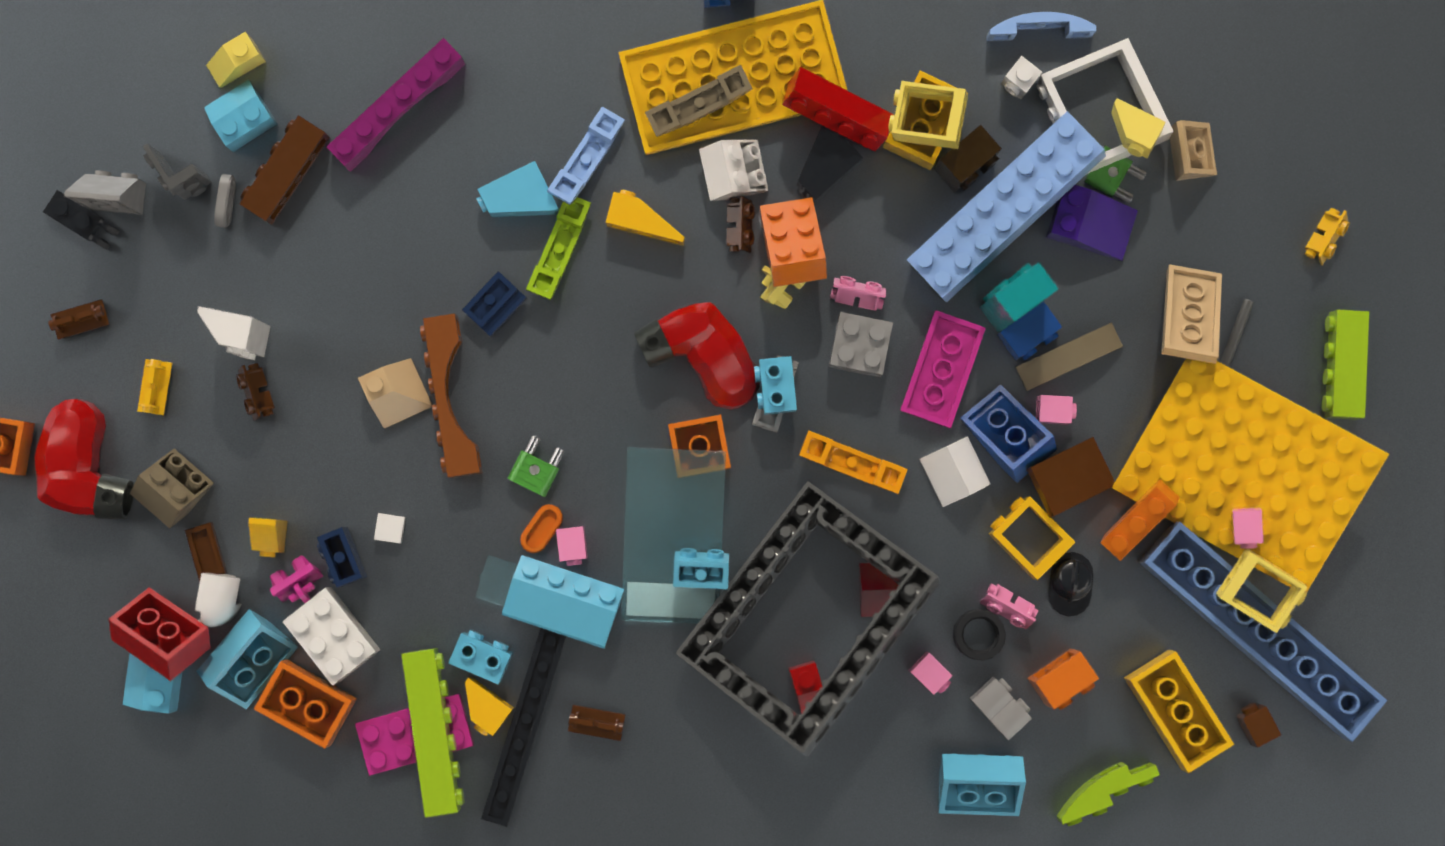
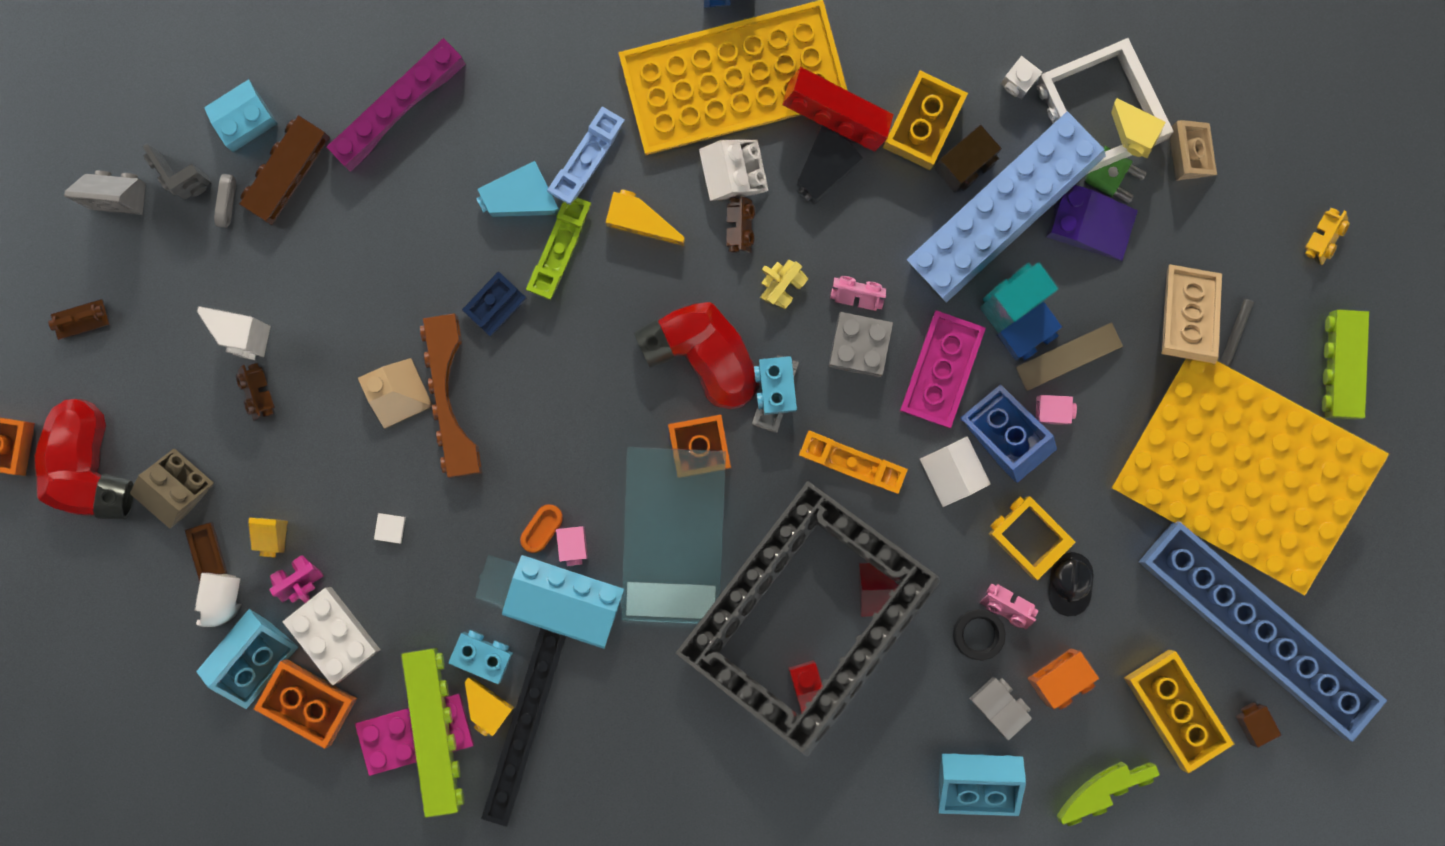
black hinge [43,190,119,250] -> none
red brick [108,587,210,681] -> none
medium azure slope [123,653,182,714] -> none
yellow hinge [137,359,173,415] -> none
light yellow slope [206,32,266,88] -> none
dark blue brick [317,527,367,588] -> none
bright green piece [507,436,564,497] -> none
reddish brown hinge [568,705,626,741] -> none
dark tan slope [645,65,753,137] -> none
medium azure brick [673,548,729,589] -> none
orange brick [760,197,827,287] -> none
light yellow window [889,81,968,149] -> none
bright pink brick [908,651,953,695] -> none
light blue slope [987,12,1097,41] -> none
reddish brown tile [1026,437,1115,518] -> none
orange brick [1100,479,1180,561] -> none
light yellow window [1216,549,1307,633] -> none
bright pink brick [1232,508,1263,549] -> none

